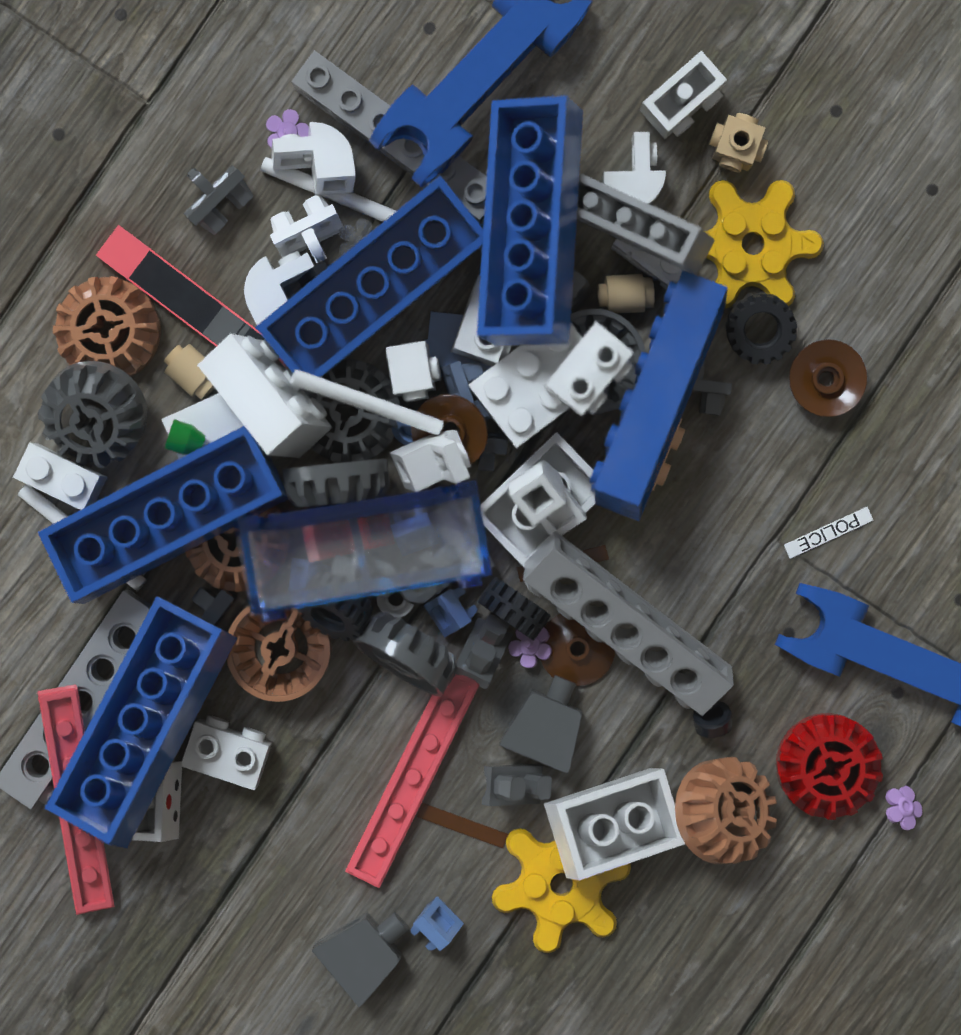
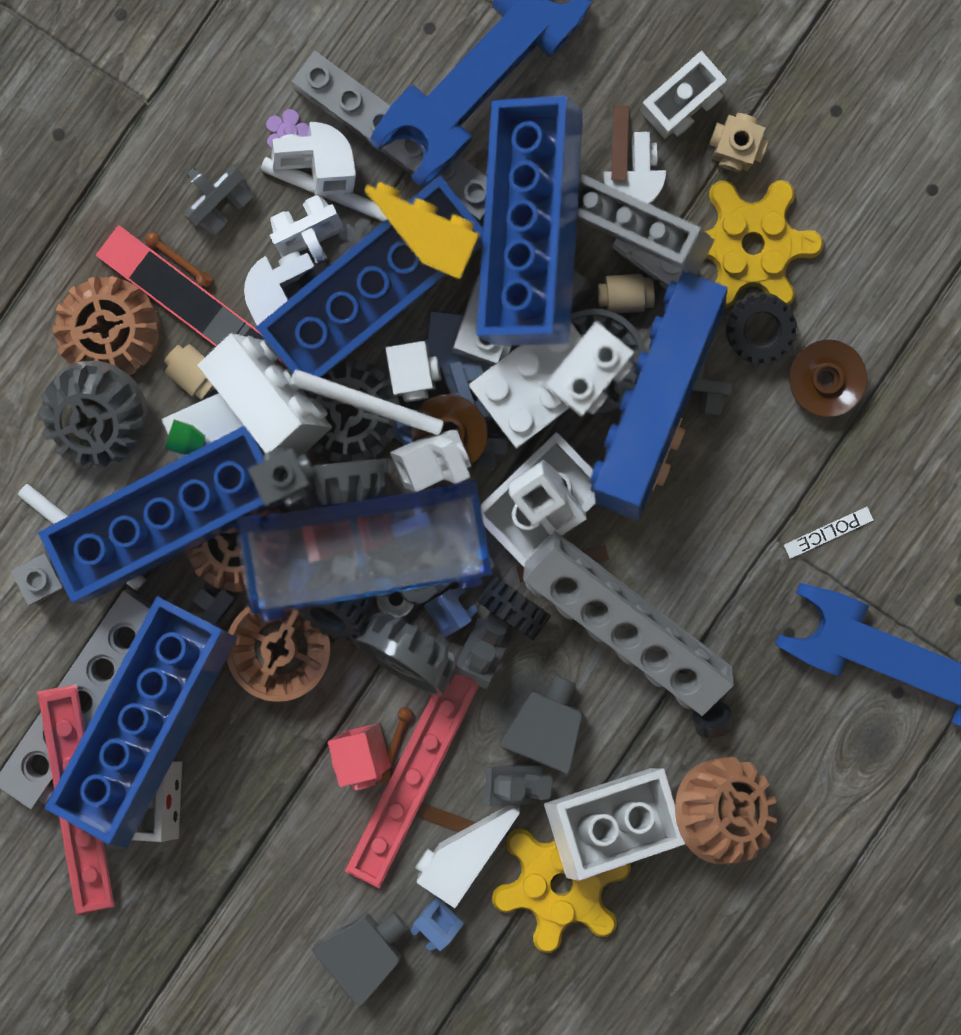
white brick [13,442,107,510] -> none
white brick [181,715,273,790] -> none
lavender plant [509,628,552,668] -> none
reddish brown dish [541,614,615,686] -> none
red gear [776,713,883,820] -> none
lavender plant [886,786,922,830] -> none
none -> light grey brick [10,553,65,605]
none -> dark orange hinge [145,232,213,287]
none -> dark grey brick [248,446,316,509]
none -> coral brick [328,722,391,791]
none -> yellow slope [365,182,479,280]
none -> dark orange hinge [378,707,412,784]
none -> white slope [415,805,520,908]
none -> reddish brown sticker [611,106,629,181]

